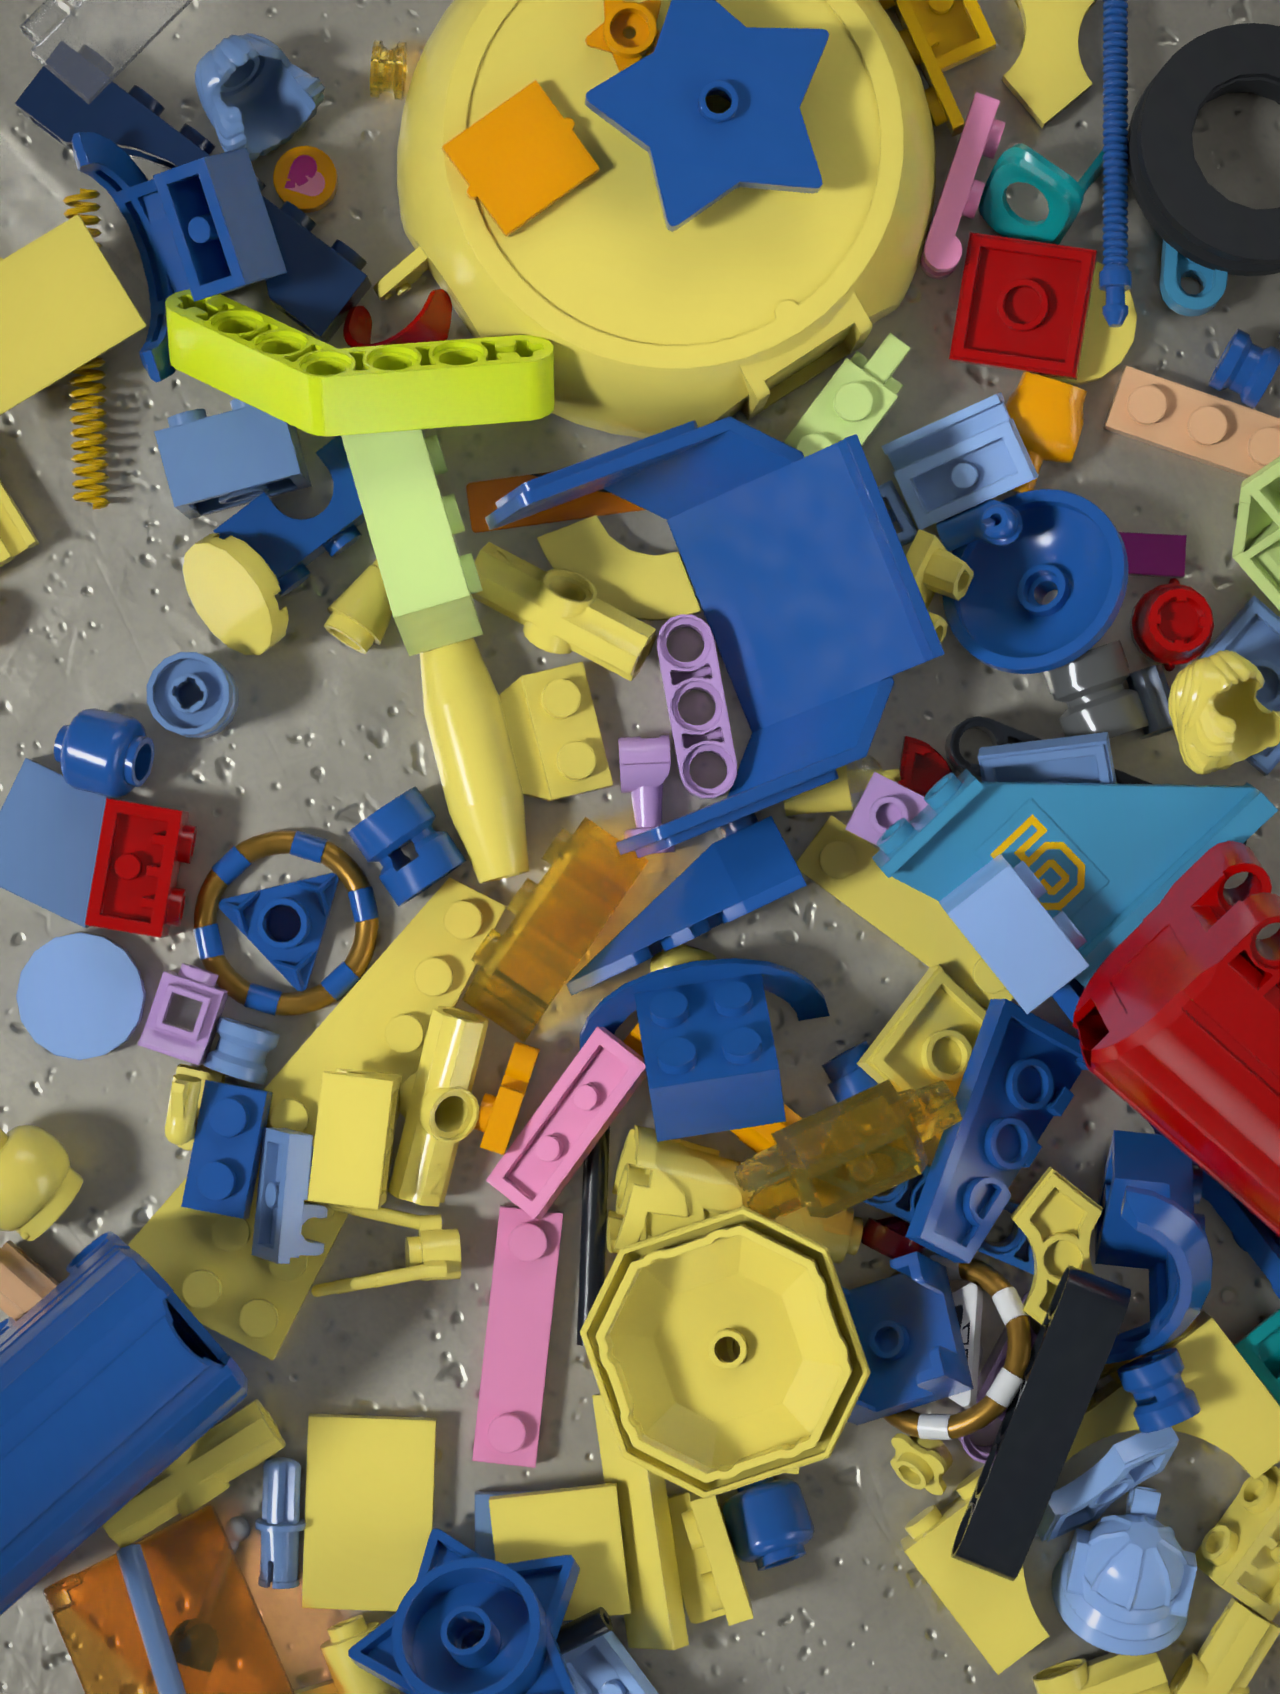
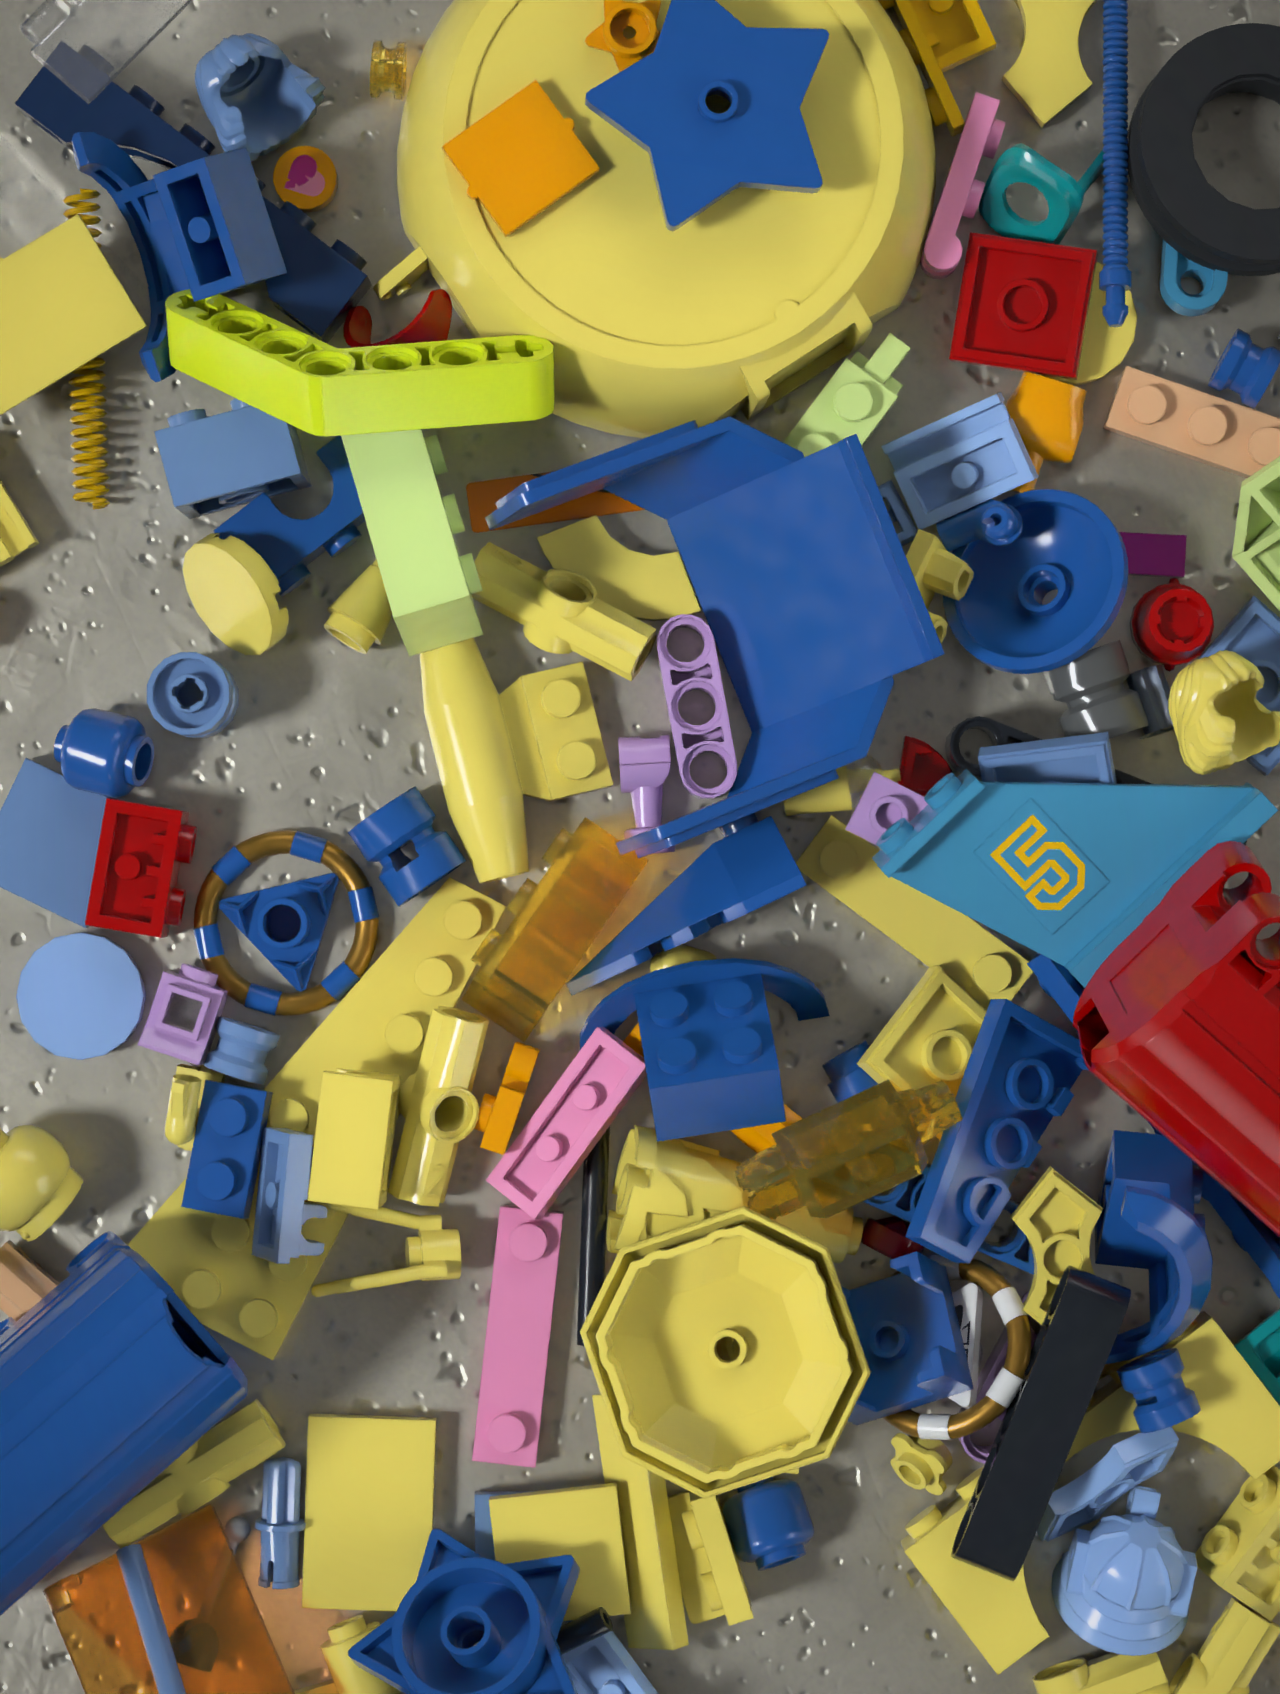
light blue brick [939,854,1090,1014] -> none

